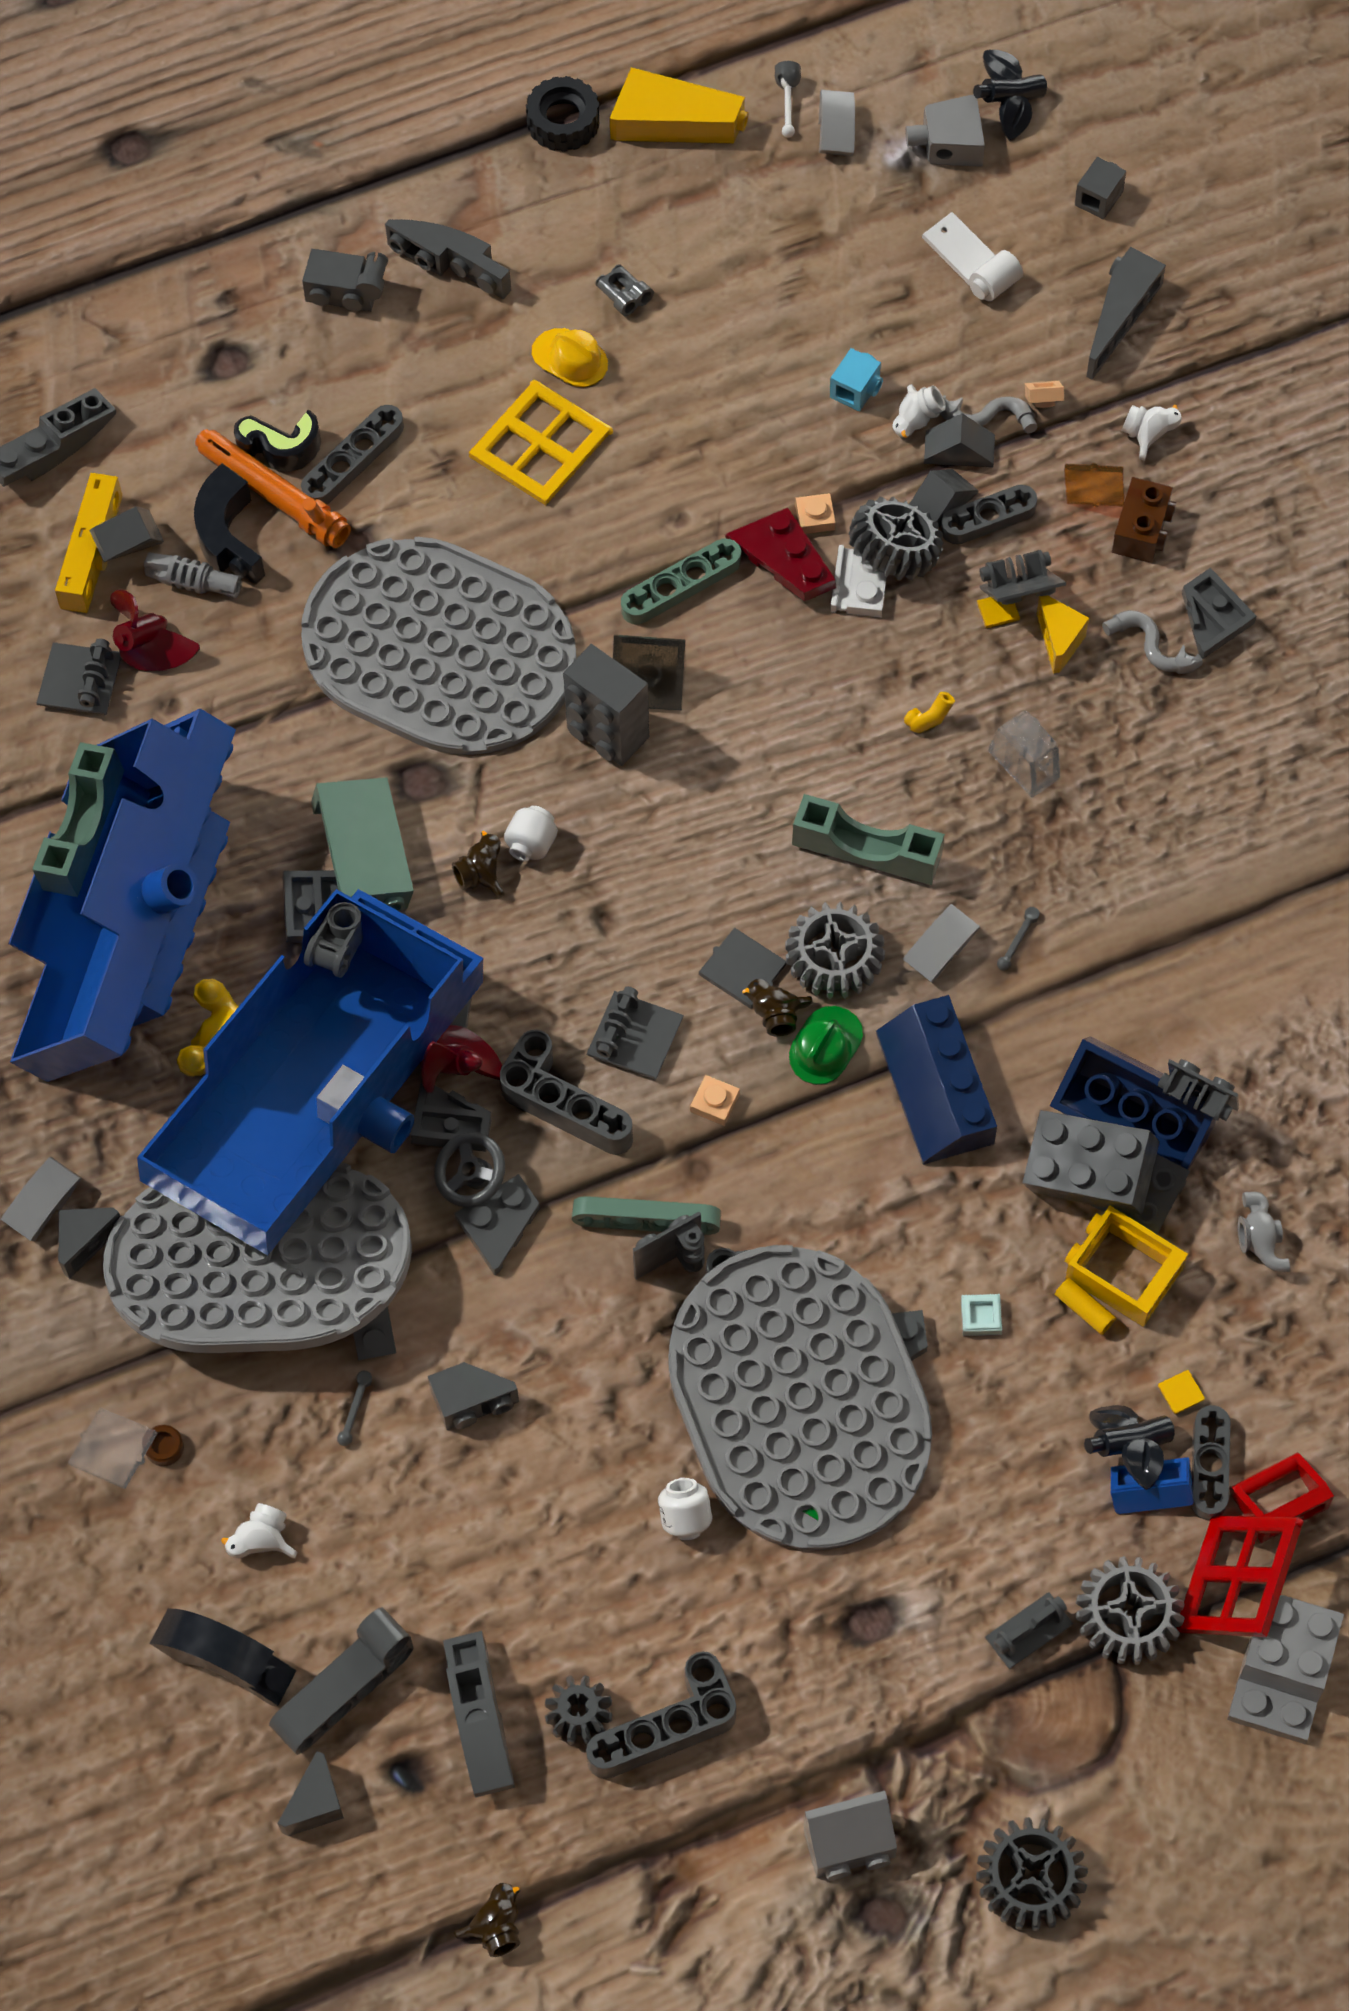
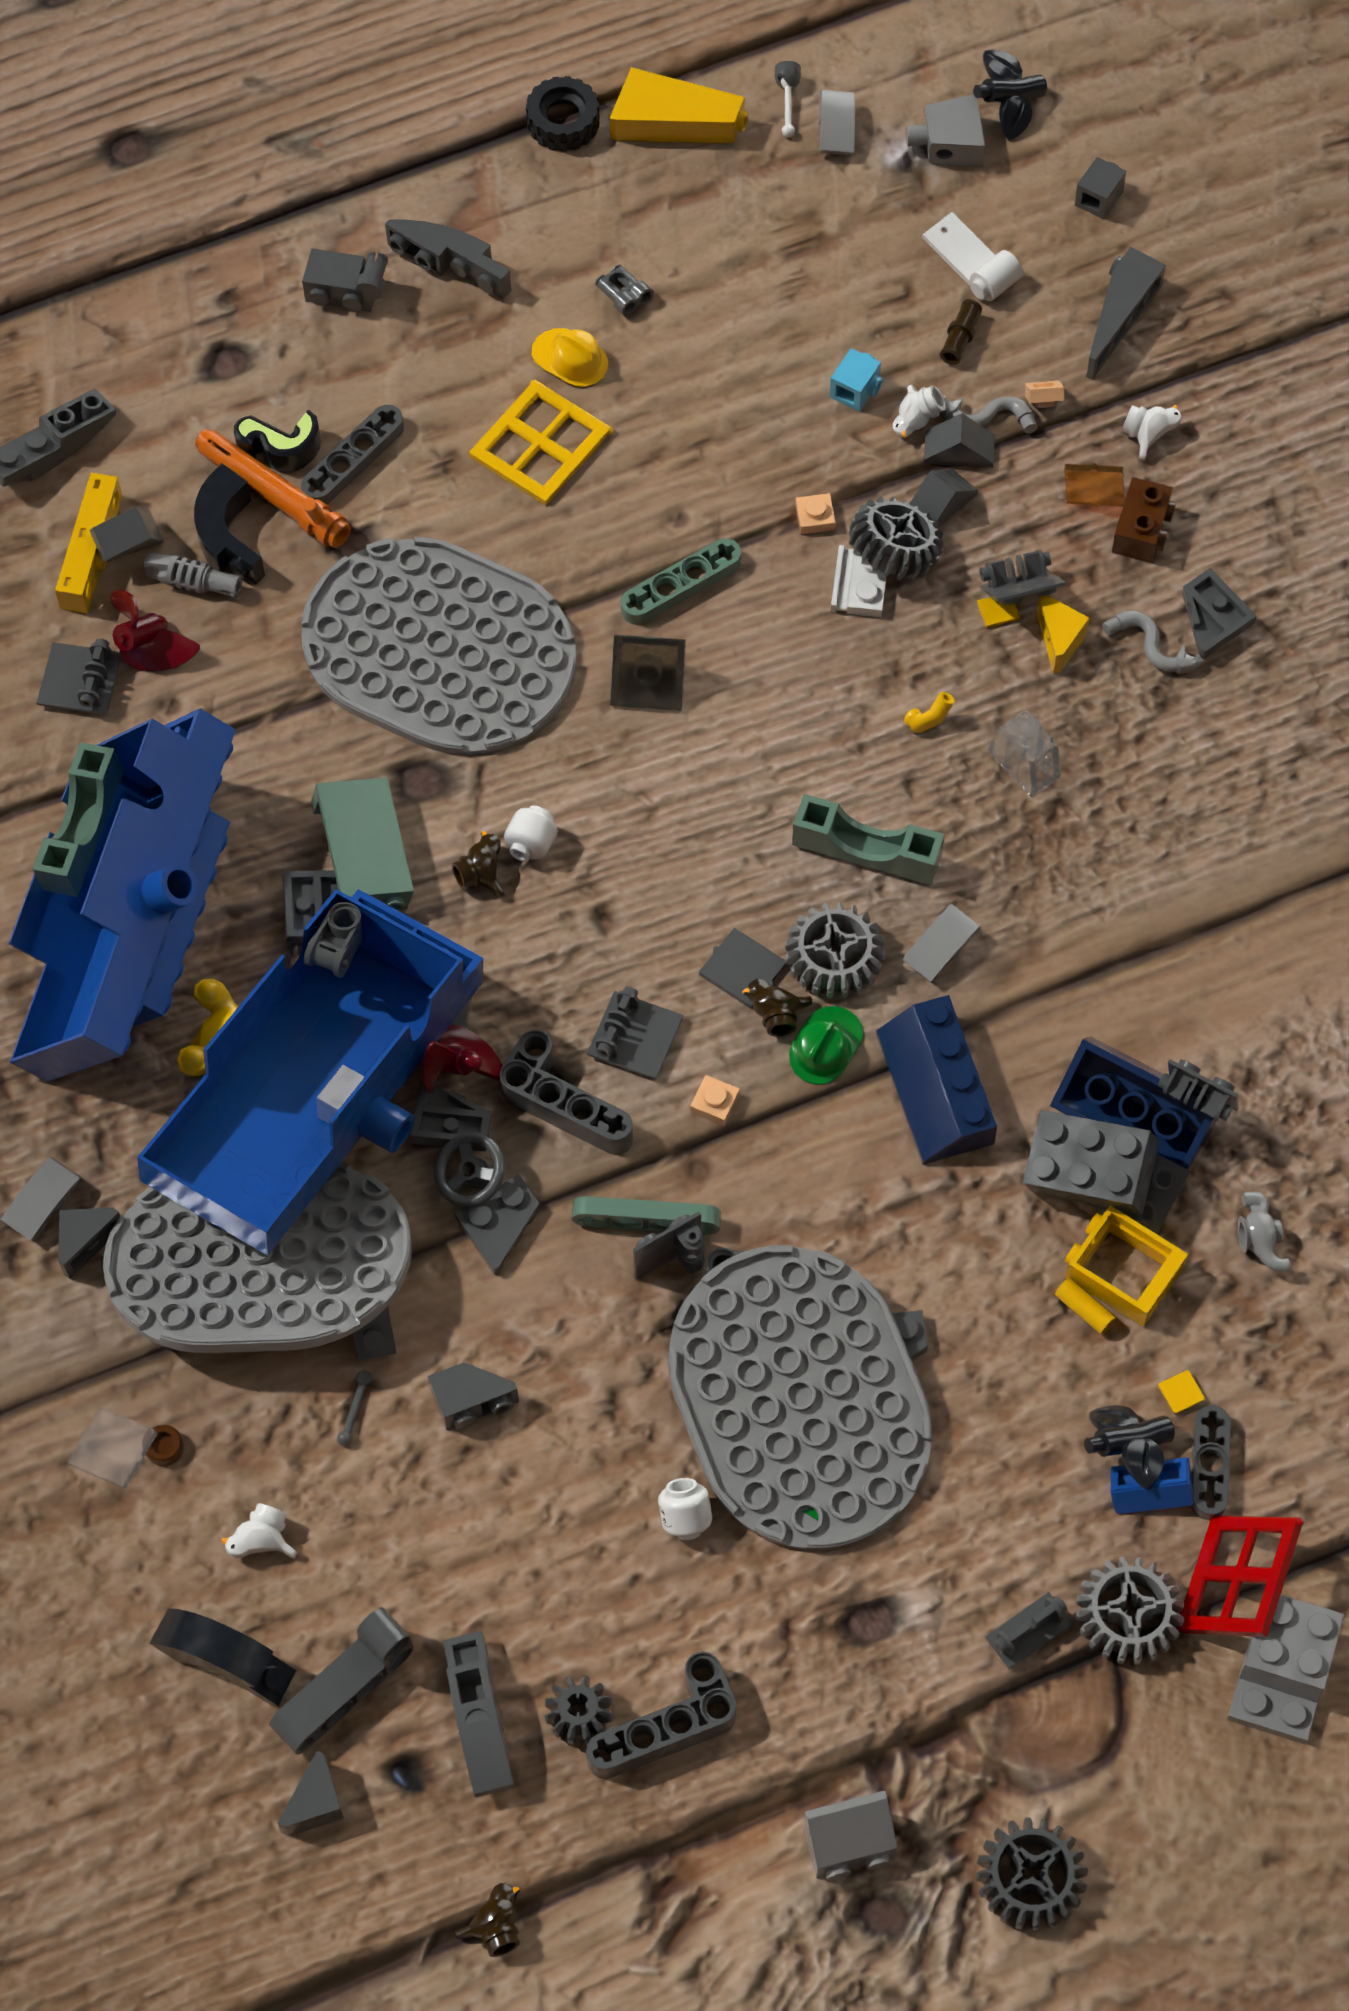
dark grey piece [563,643,650,766] -> none
dark red wing [725,507,836,602] -> none
dark grey beam [941,485,1037,544] -> none
light aqua tile [961,1294,1002,1336] -> none
dark grey hinge [997,907,1039,971] -> none
red tile [1229,1452,1334,1544] -> none
none -> dark brown pin [939,299,983,365]

